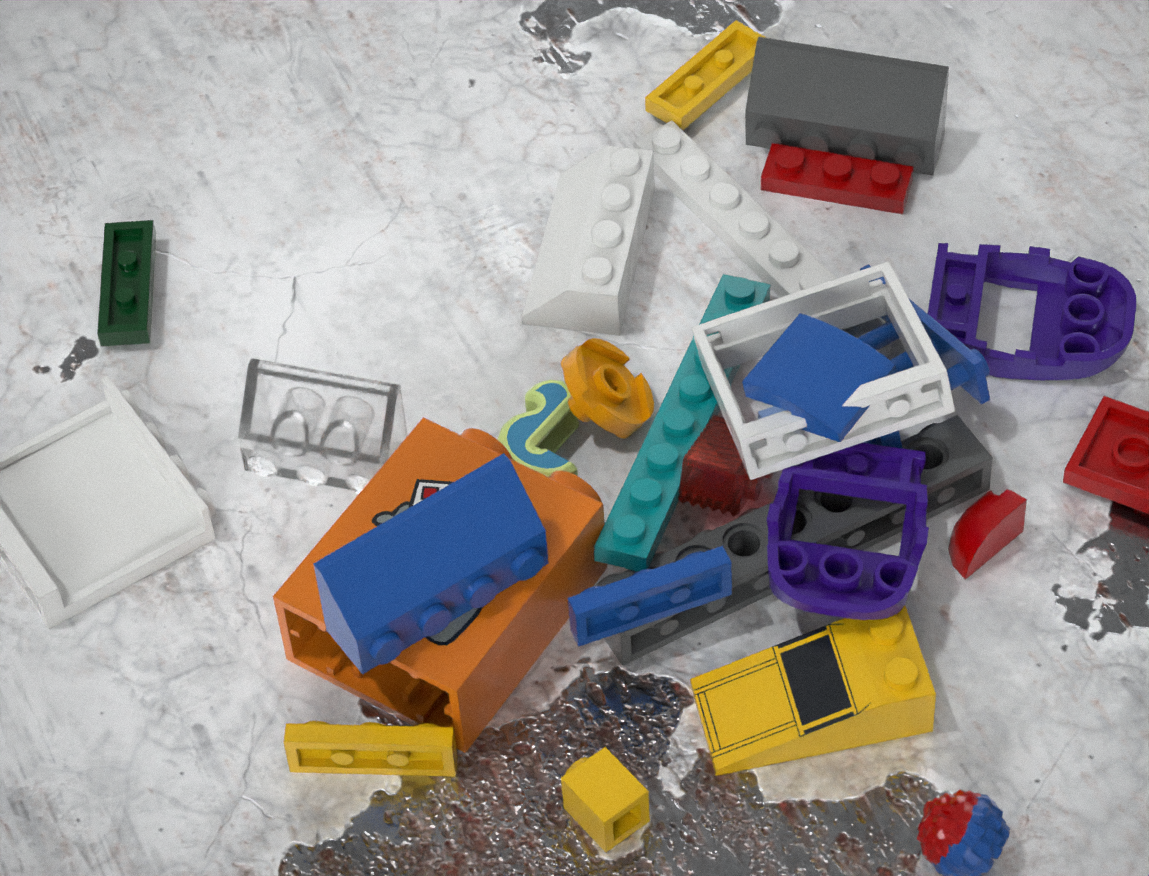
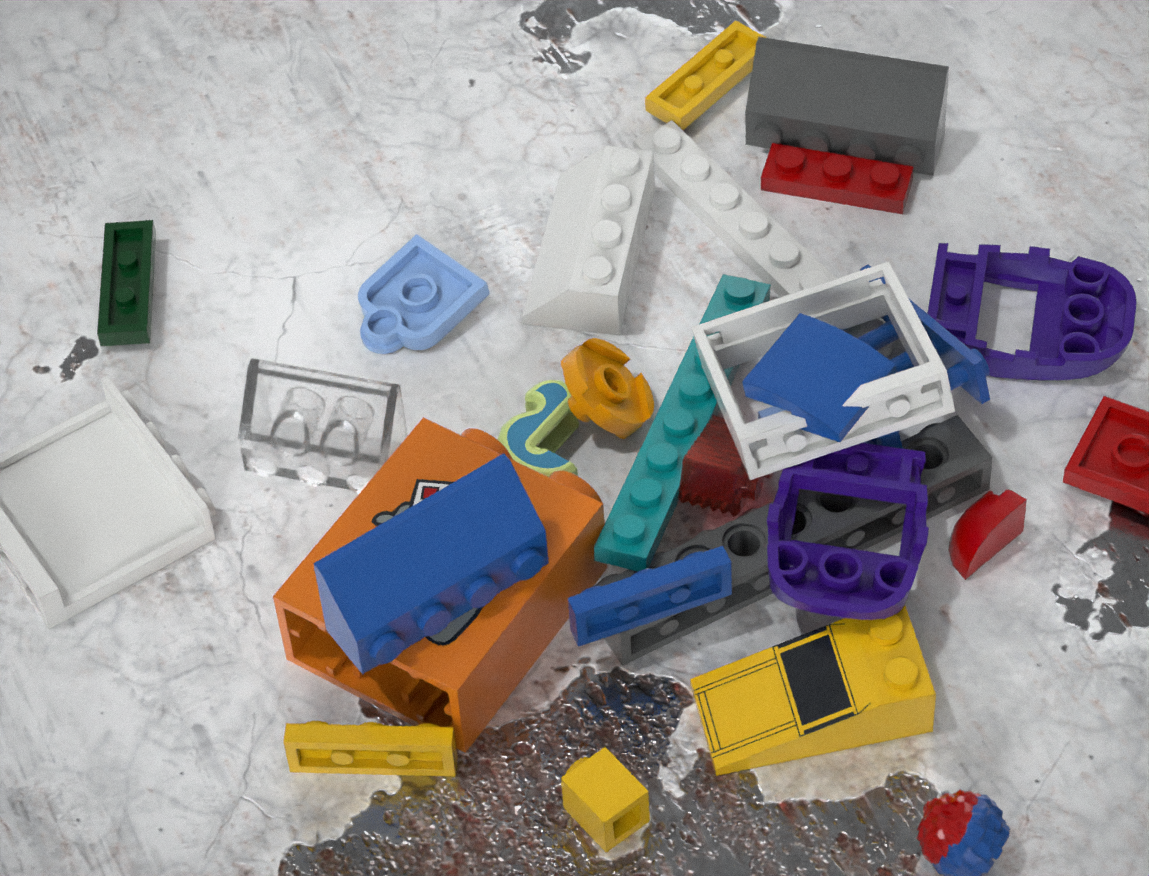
none -> light blue plate [358,234,490,354]

